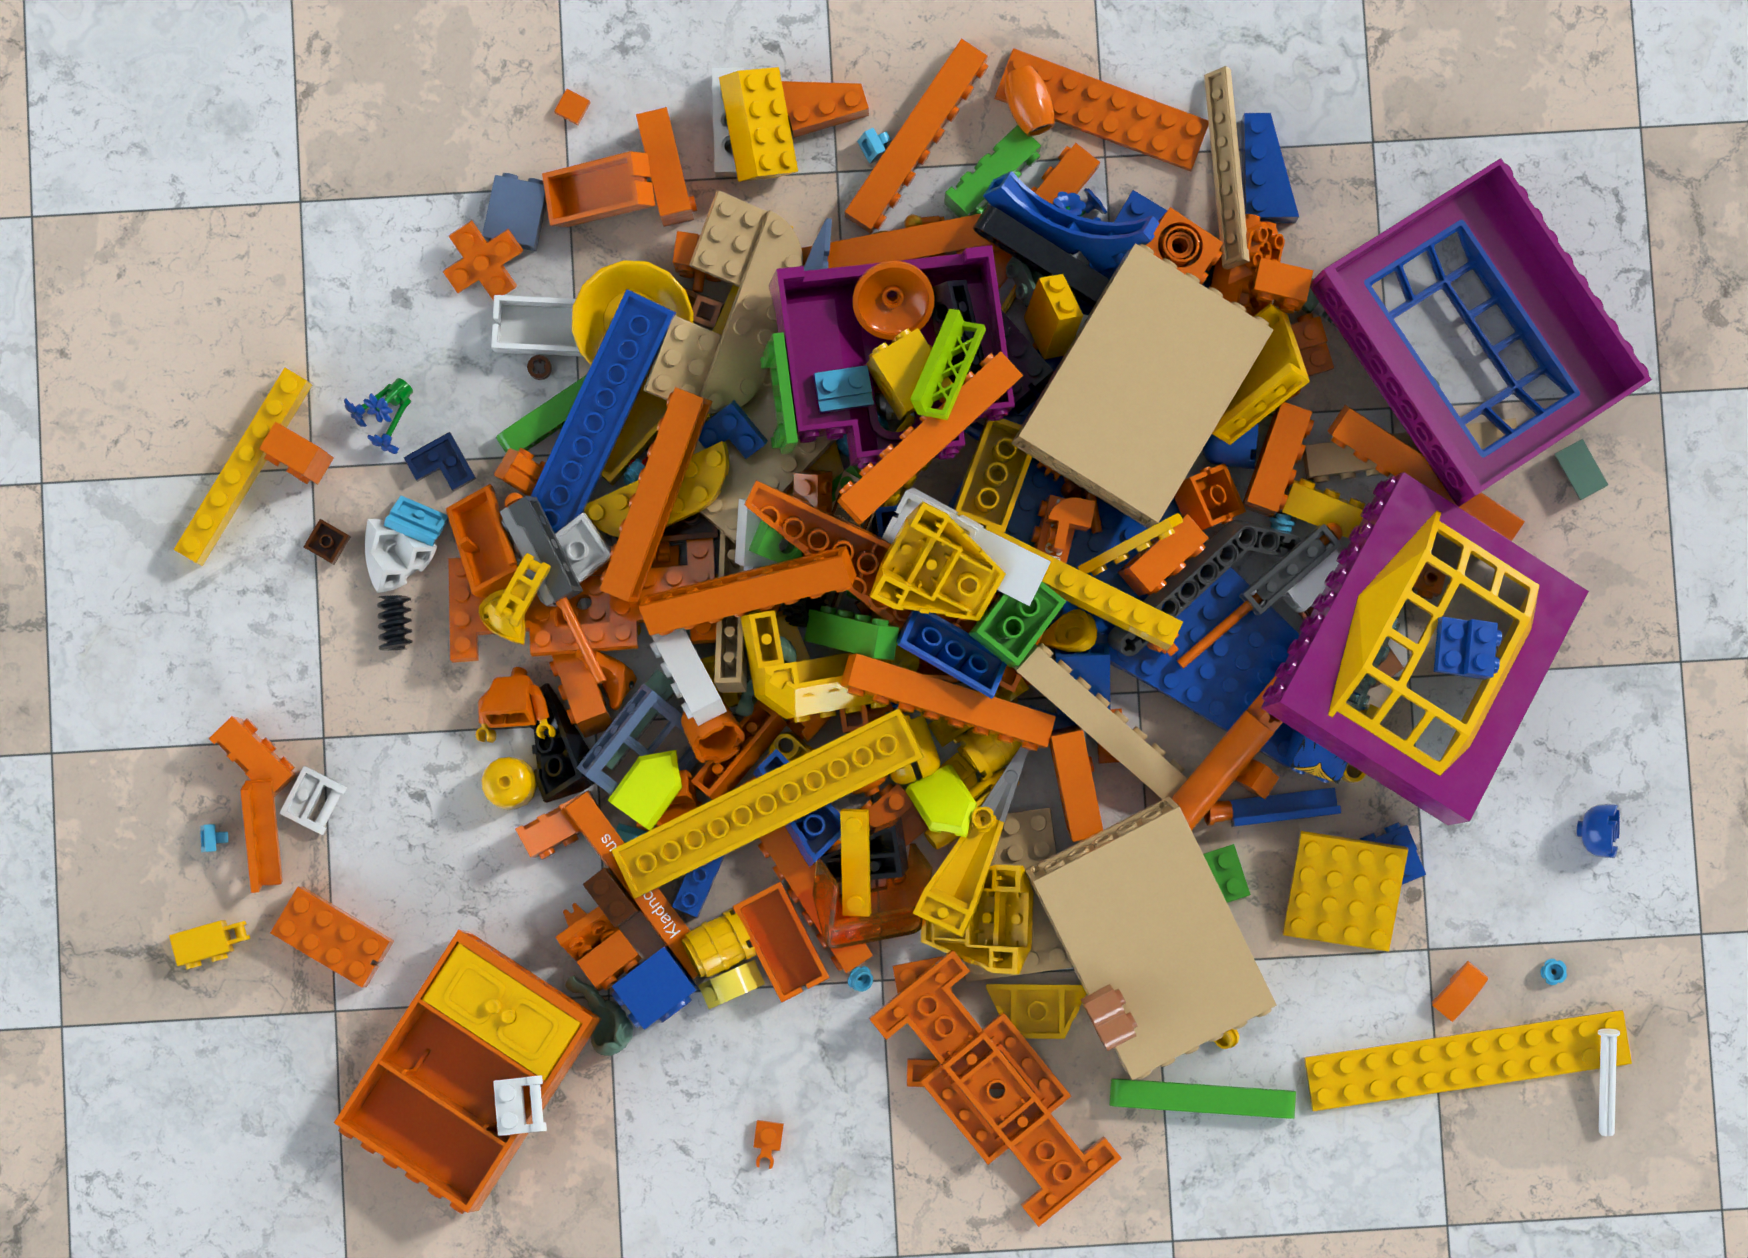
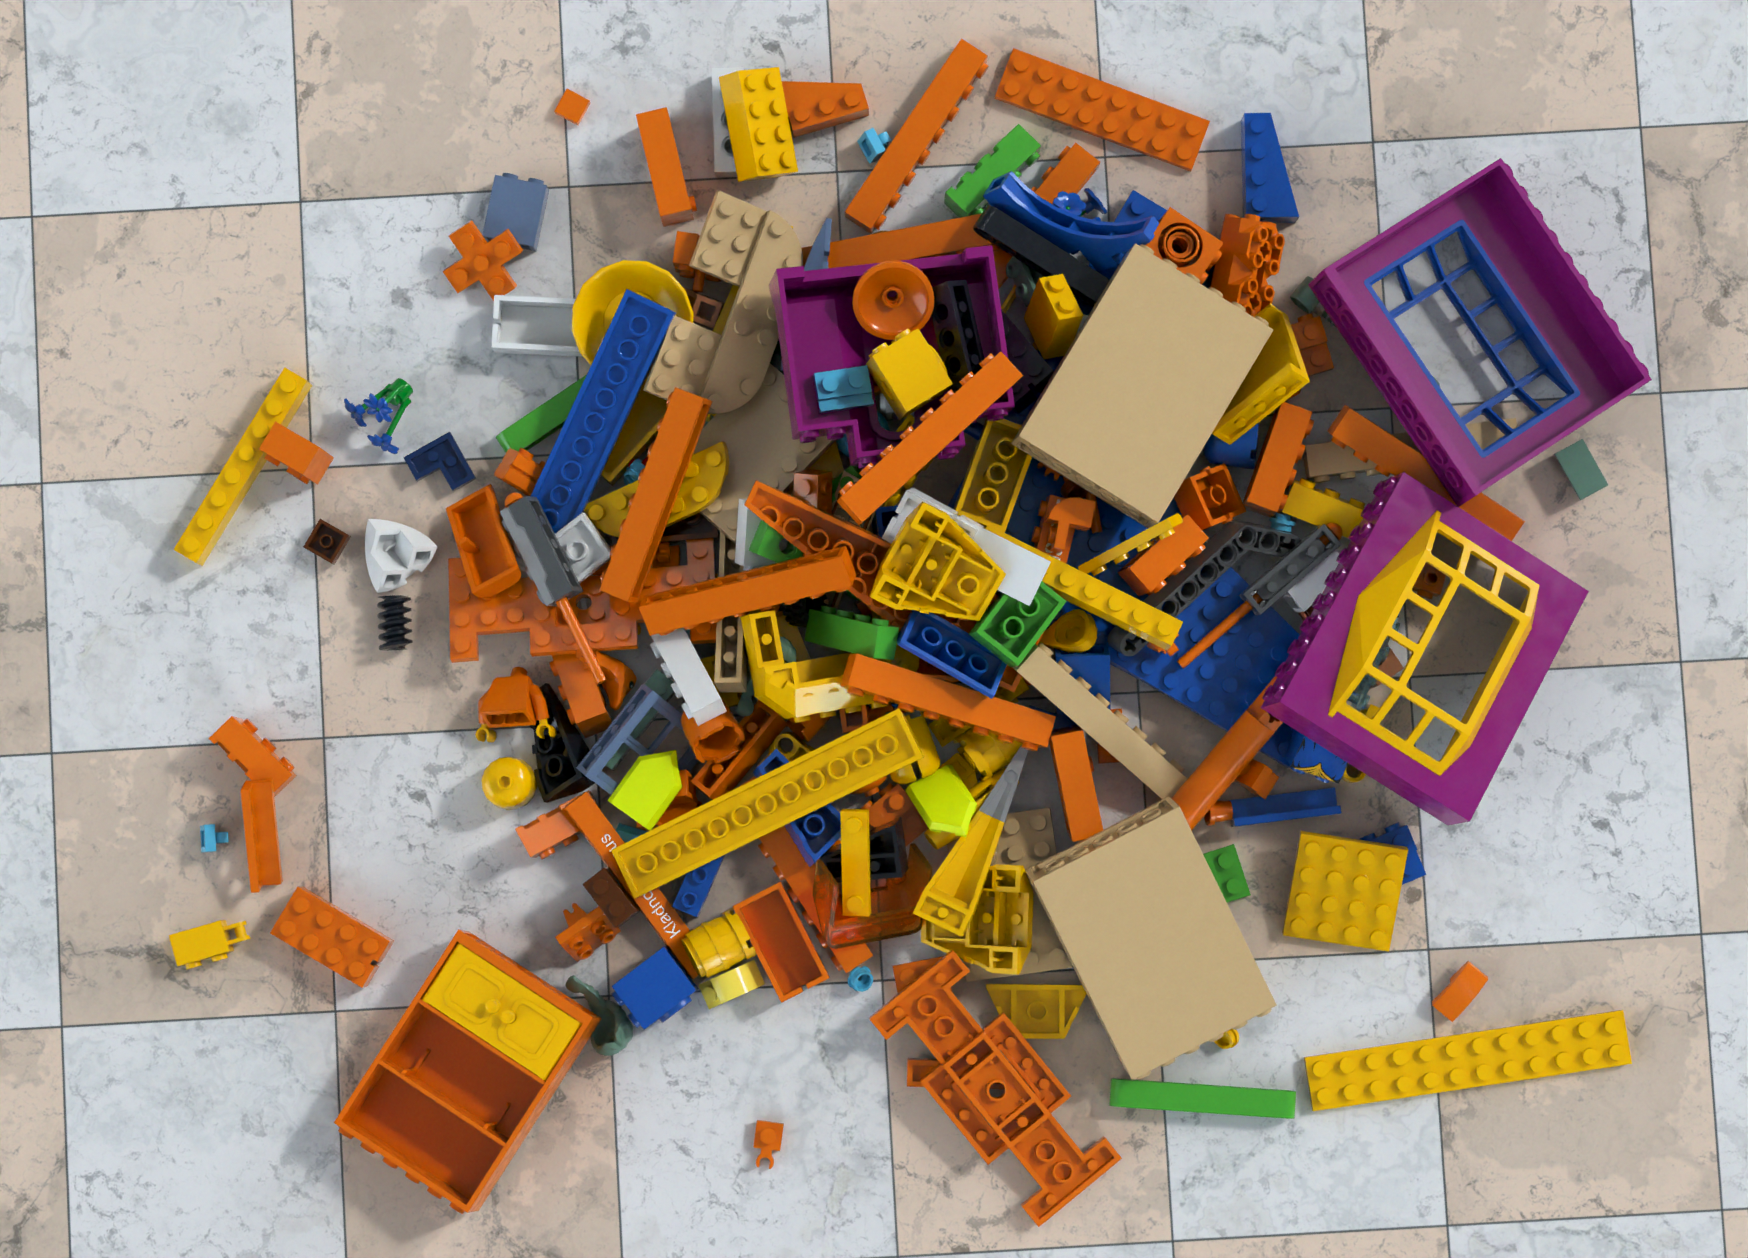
white plate [279,766,348,835] -> none
medium azure plate [384,496,449,547] -> none
yellow piece [478,589,526,645] -> none
yellow plate [493,553,551,627] -> none
white plate [493,1076,547,1136] -> none
reddish brown bush [527,355,552,380] -> none
orange piece [542,151,655,227] -> none
orange brick [577,929,642,991] -> none
blue plate [698,400,768,459] -> none
bright green plate [760,332,798,454] -> none
piece [904,214,945,228] -> none
lime fence [910,309,986,420] -> none
yellow plate [970,806,997,833] -> none
orange piece [1005,66,1054,137] -> none
nougat brick [1080,984,1138,1051] -> none
tan tile [1204,66,1250,270] -> none
orange brick [1251,258,1314,314] -> none
blue plate [1433,616,1502,680] -> none
medium azure plate [1540,959,1567,985] -> none
blue cylinder [1577,804,1620,858] -> none
white axle [1598,1028,1620,1136] -> none

